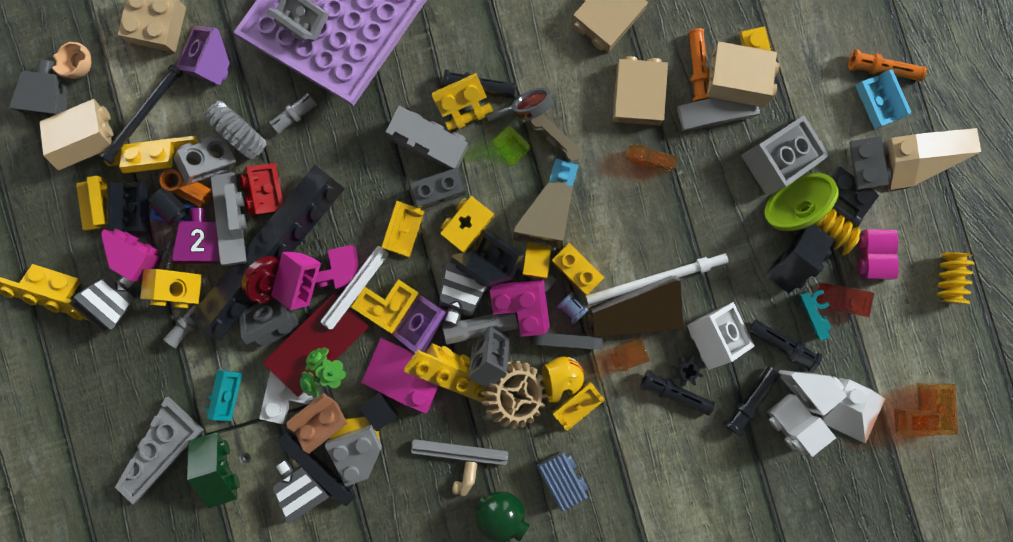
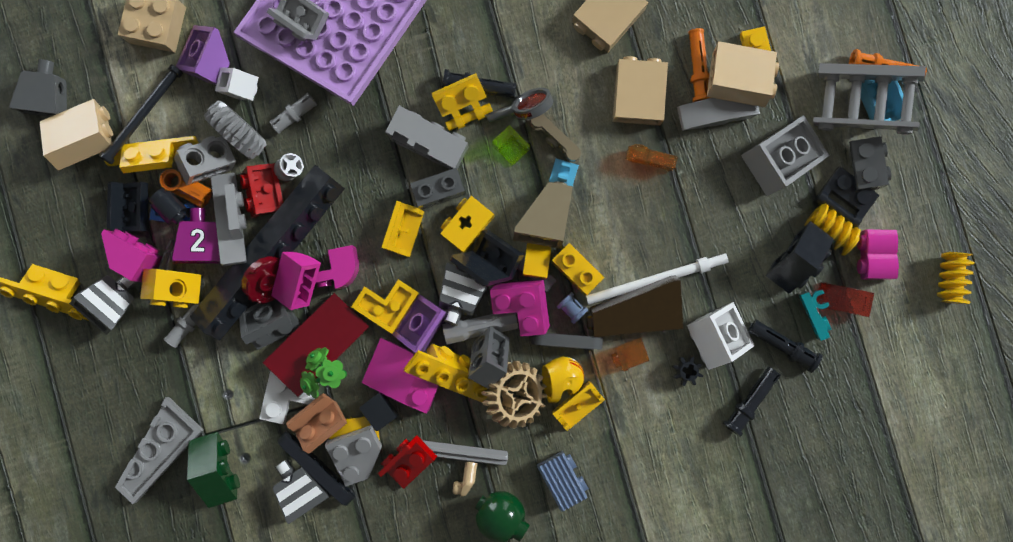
light nougat hair [52,42,92,79] -> none
yellow panel [76,176,108,231] -> none
teal plate [205,369,243,421] -> none
white axle [321,246,388,330] -> none
black pin [640,369,715,416] -> none
lime dish [765,173,839,231] -> none
white brick [766,394,836,457] -> none
white slope [778,370,847,416] -> none
white slope [821,378,885,443] -> none
tan wedge [884,128,981,190] -> none
clear orange brick [894,382,958,436] -> none
none -> white brick [215,68,259,101]
none -> light grey wheel [274,153,303,181]
none -> red bracket [378,435,438,489]
none -> light grey fence [813,63,926,135]

